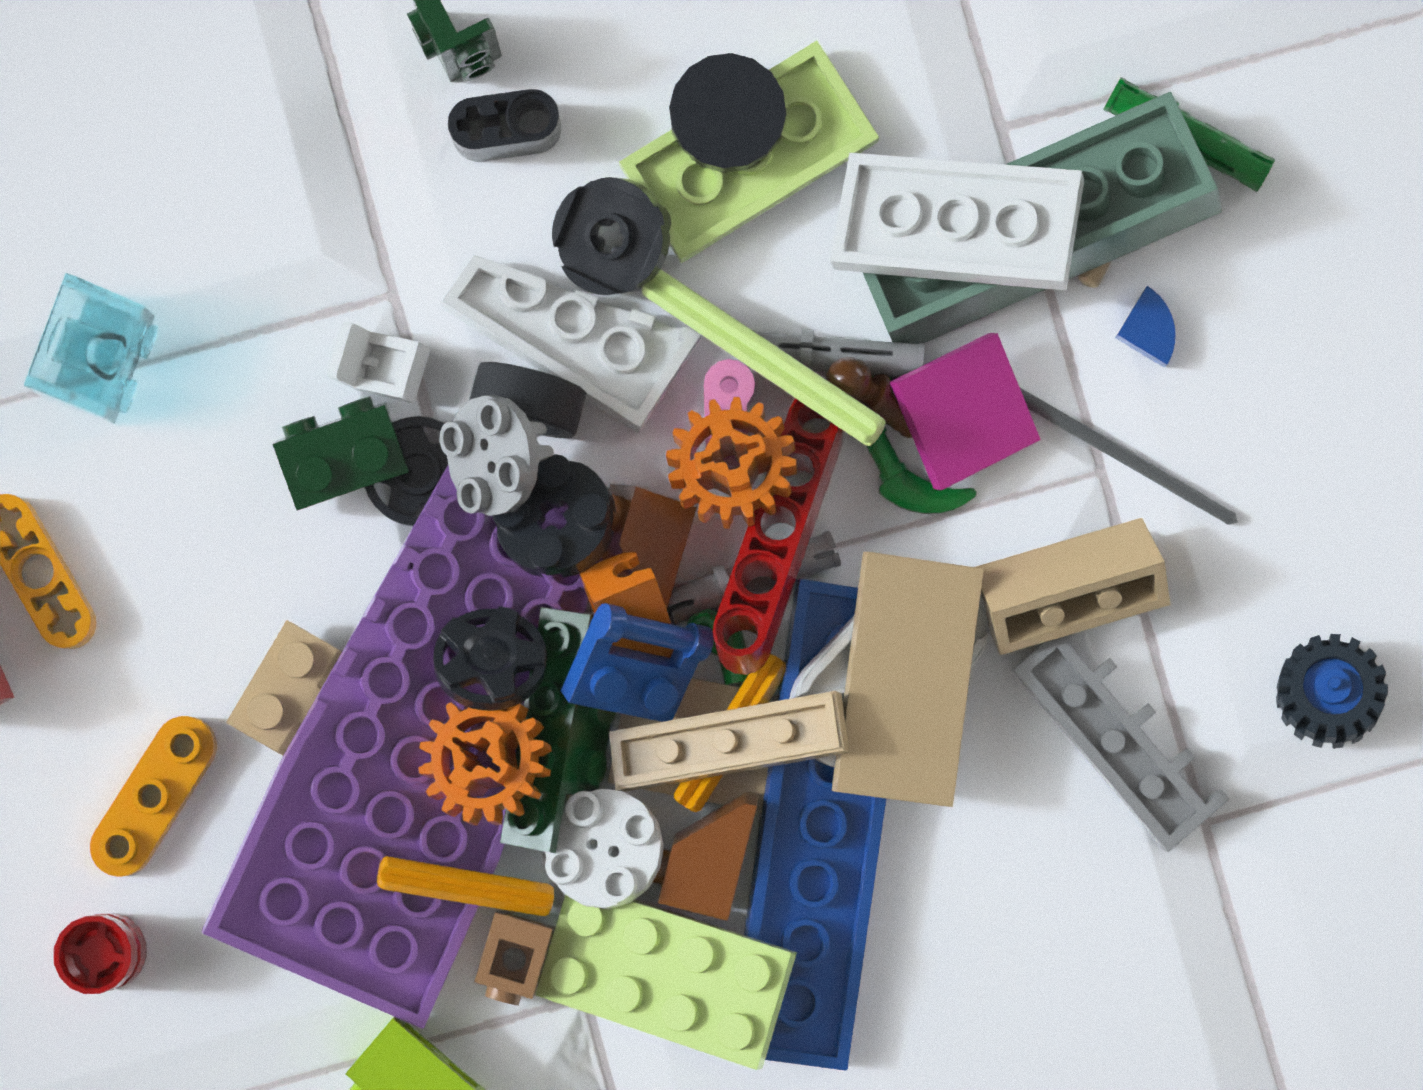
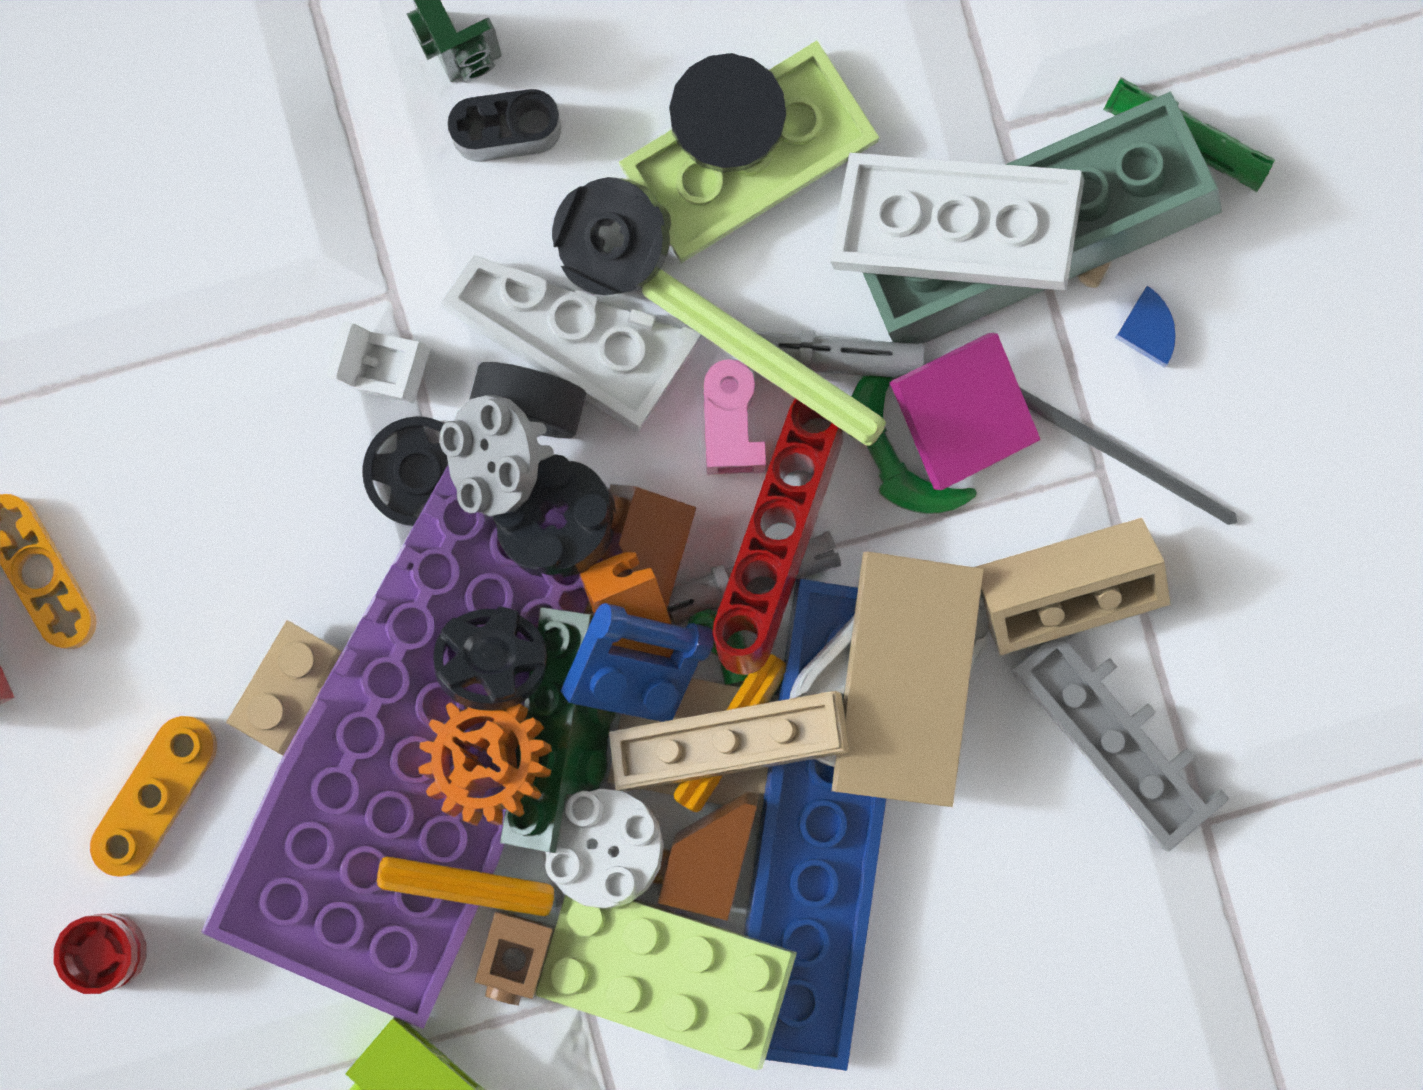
clear light blue slope [24,273,158,425] -> none
dark green bracket [272,396,409,511] -> none
orange gear [666,396,797,529] -> none
reddish brown pin [826,357,912,439] -> none
black wheel [1276,633,1388,749] -> none

